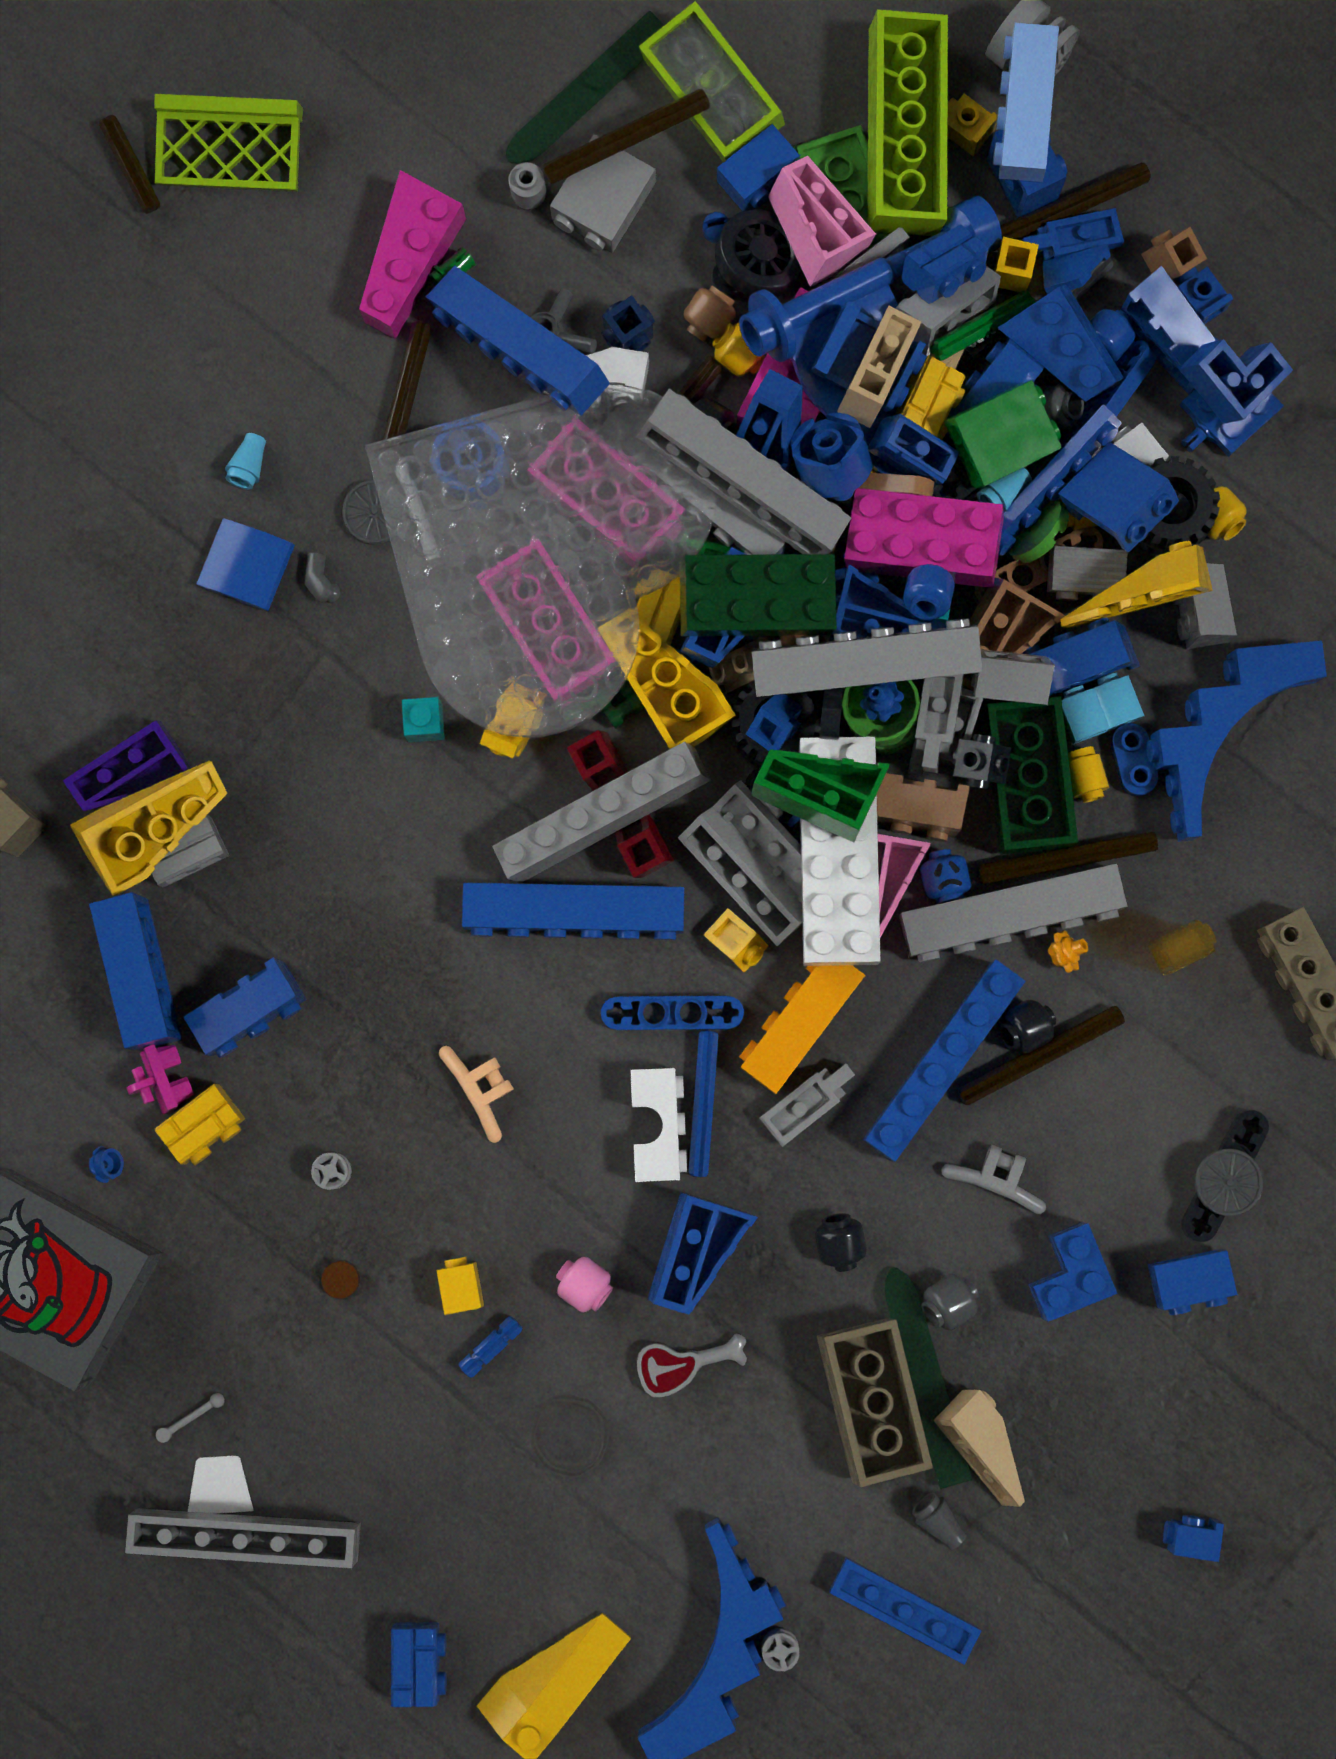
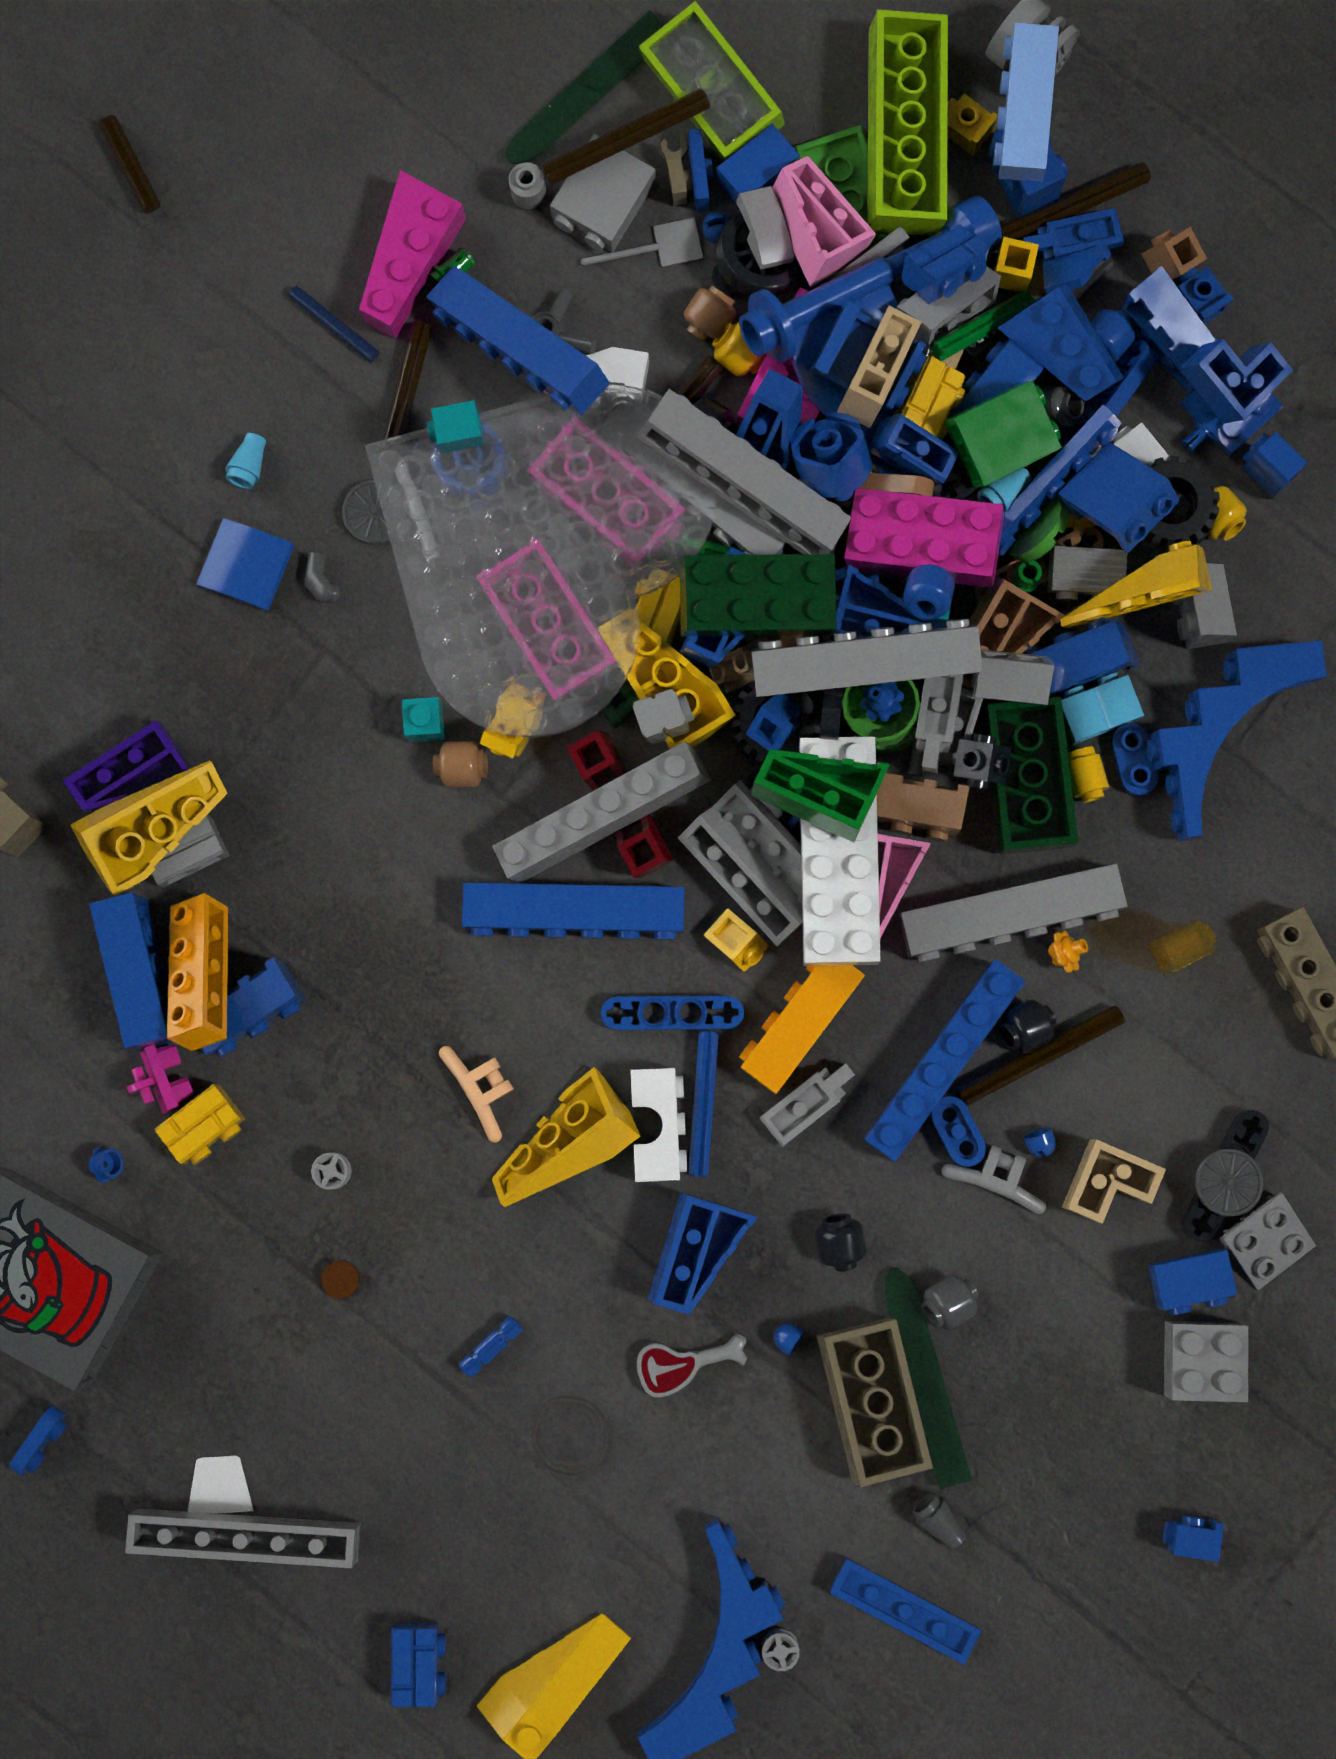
lime fence [154,94,303,192] -> none
light grey hinge [156,1393,224,1443] -> none
yellow brick [436,1257,484,1315] -> none
bright pink head [556,1257,613,1313] -> none
dark blue brick [601,295,655,352] -> none
blue head [920,849,971,904] -> none
tan slope [934,1390,1025,1507] -> none
dark brown axle [978,832,1158,884] -> none
blue brick [1028,1222,1118,1322] -> none
none -> blue plate [9,1405,67,1476]
none -> light orange brick [166,893,228,1051]
none -> dark blue bar [289,286,380,363]
none -> teal brick [427,400,485,454]
none -> medium nougat head [433,741,488,788]
none -> yellow wedge [492,1067,640,1207]
none -> light grey piece [581,217,704,268]
none -> light grey brick [632,689,694,745]
none -> dark tan plate [661,136,693,207]
none -> blue plate [687,129,713,212]
none -> light grey slope [736,186,794,269]
none -> blue hinge [774,1323,805,1356]
none -> blue plate [930,1096,986,1167]
none -> green pin [1011,560,1042,593]
none -> blue hinge [1023,1127,1056,1158]
none -> tan brick [1062,1139,1166,1224]
none -> light grey brick [1164,1321,1248,1402]
none -> light grey hinge [1219,1192,1316,1291]
none -> blue brick [1241,432,1308,499]

